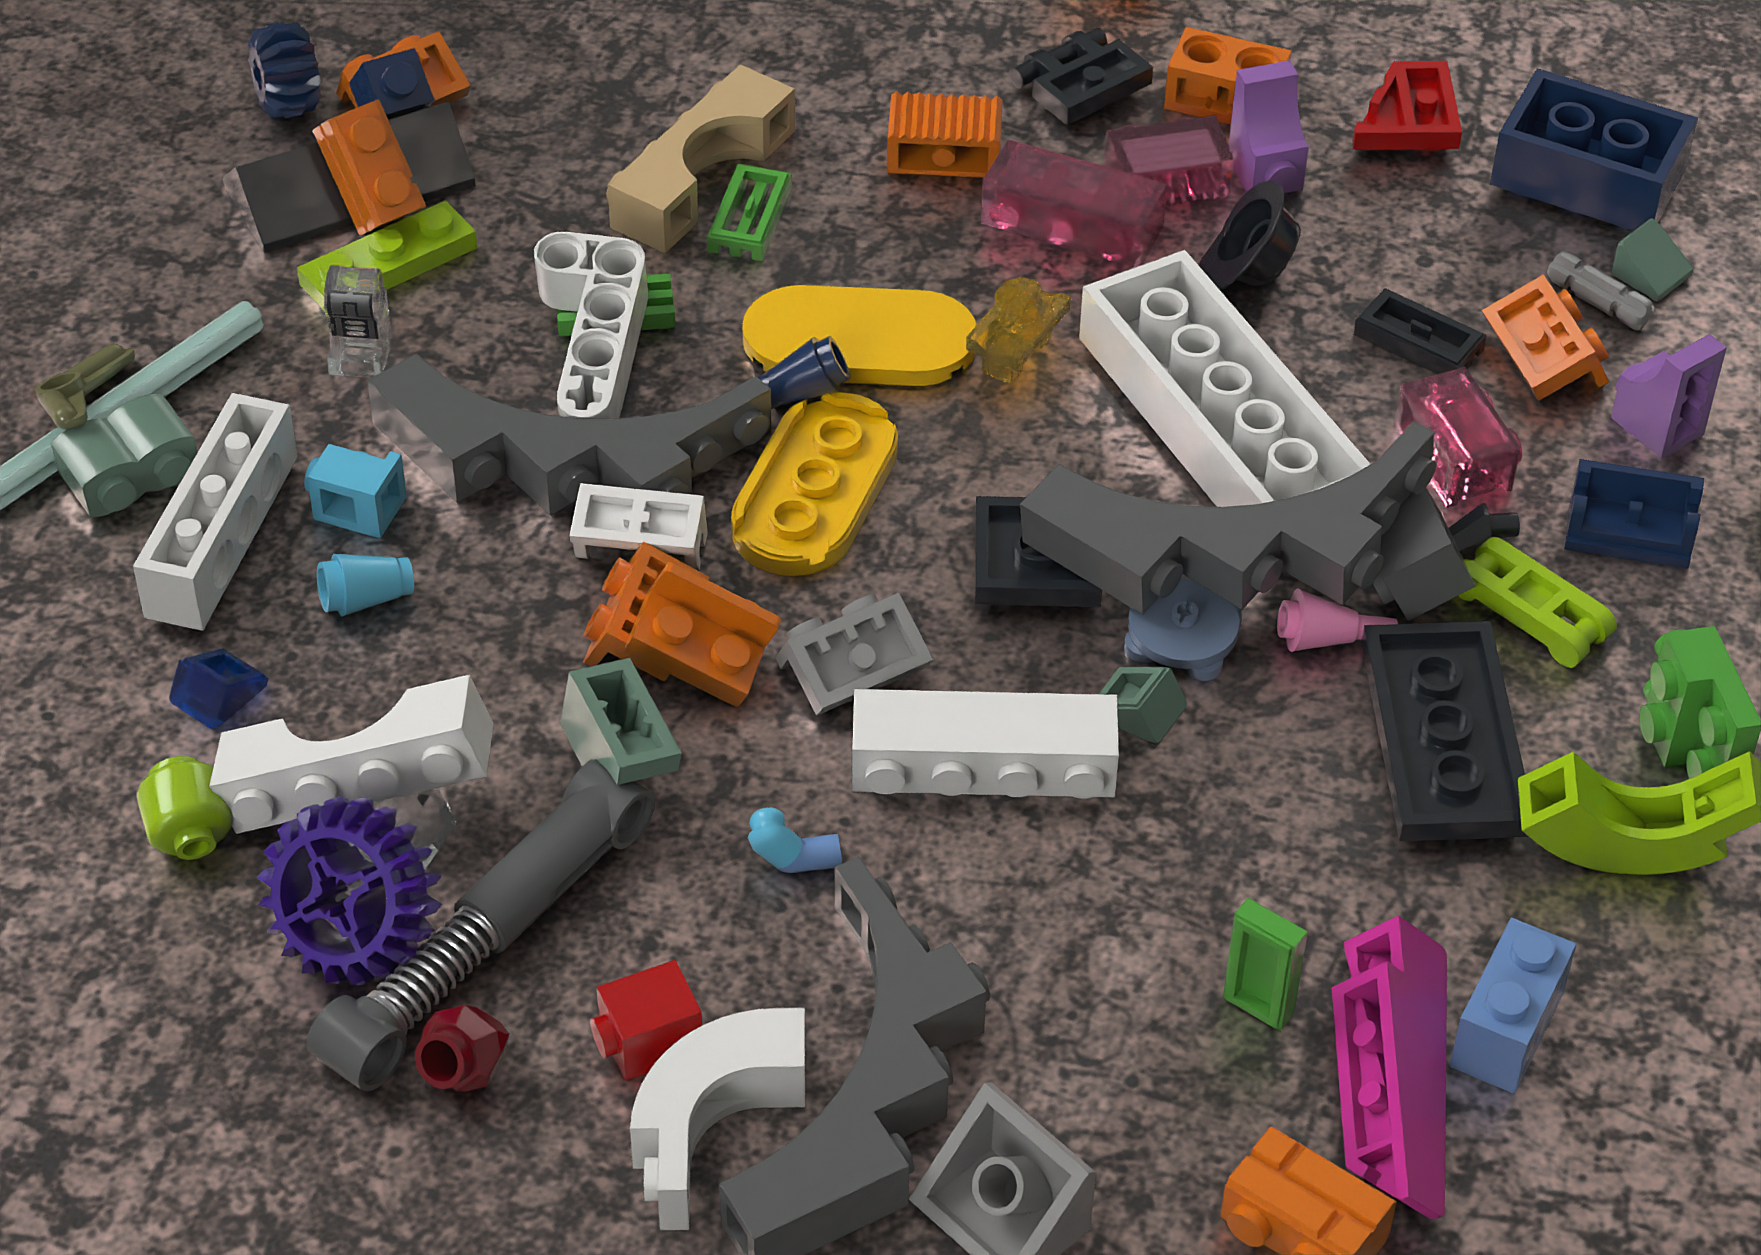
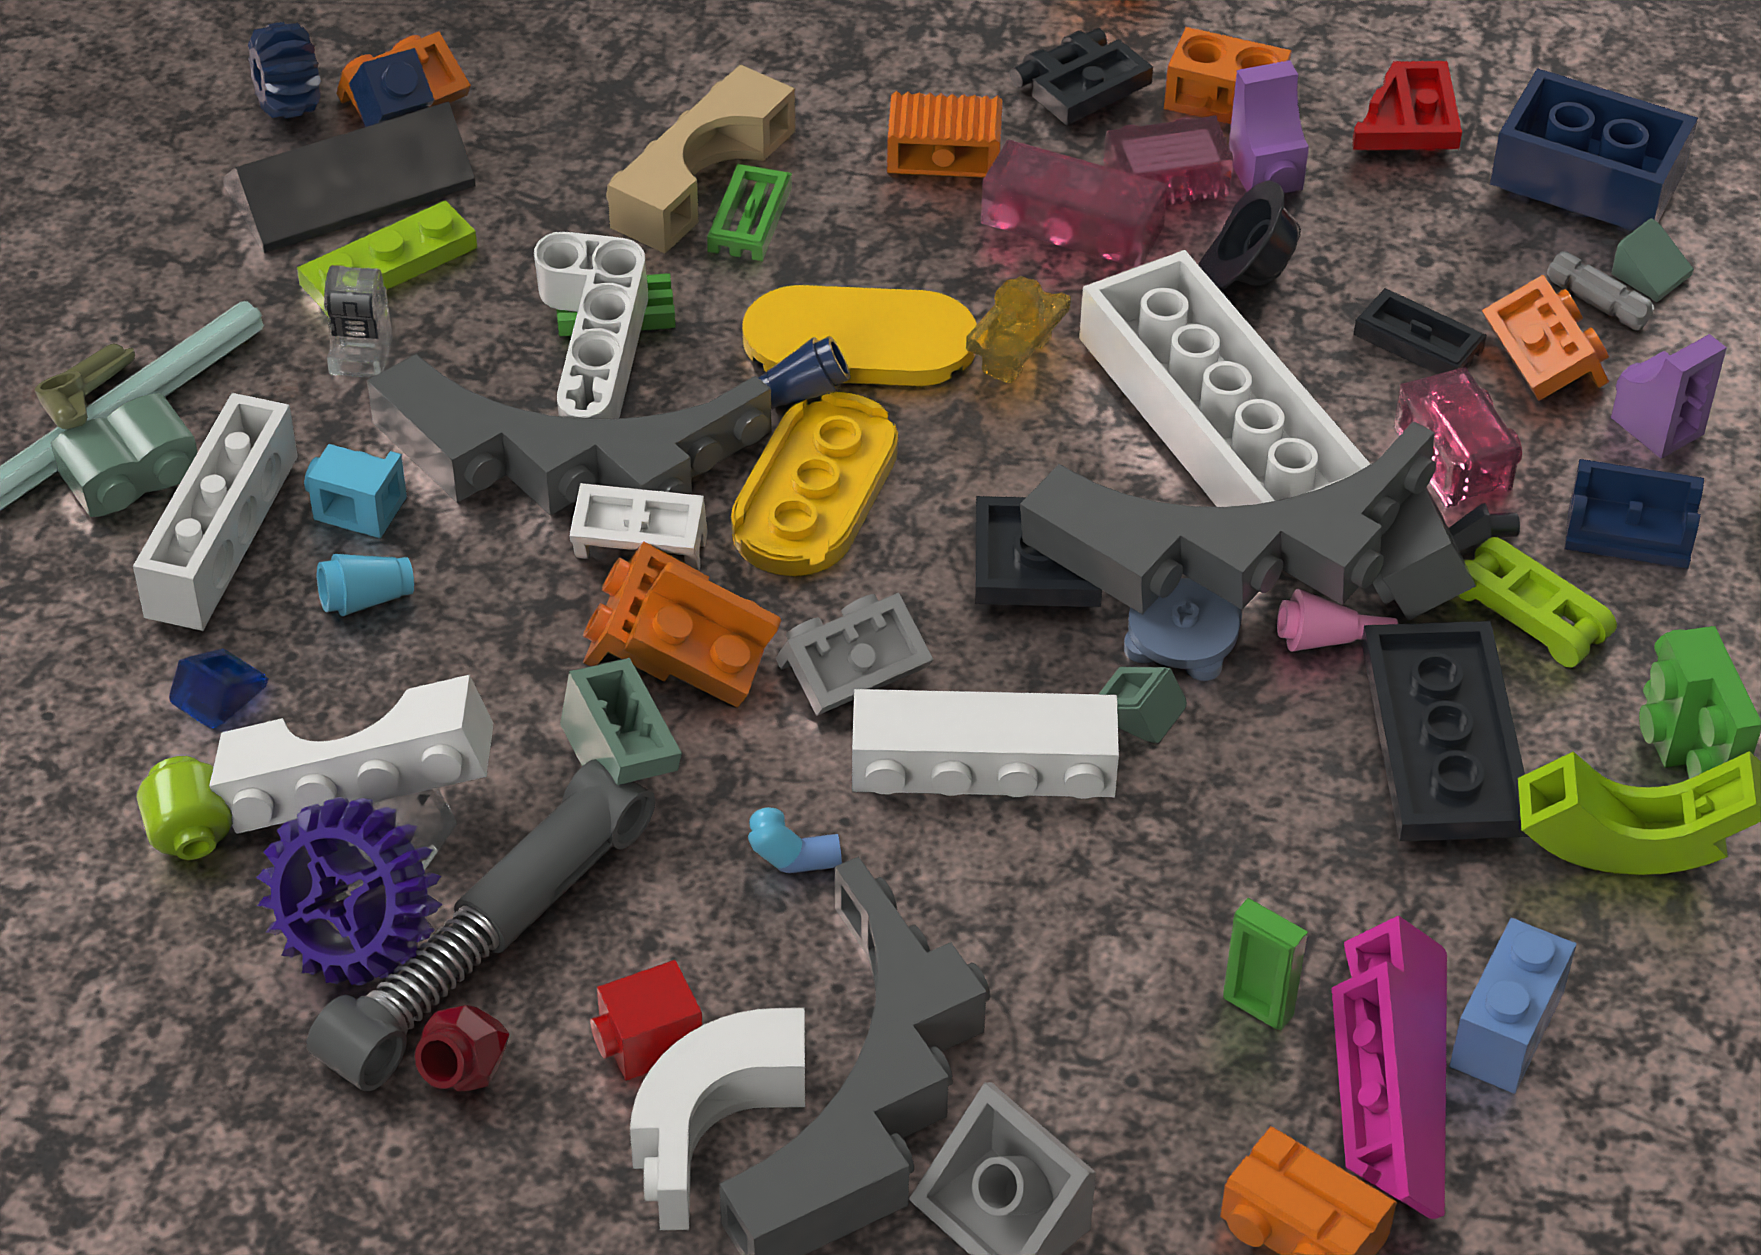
orange brick [312,99,426,236] -> none

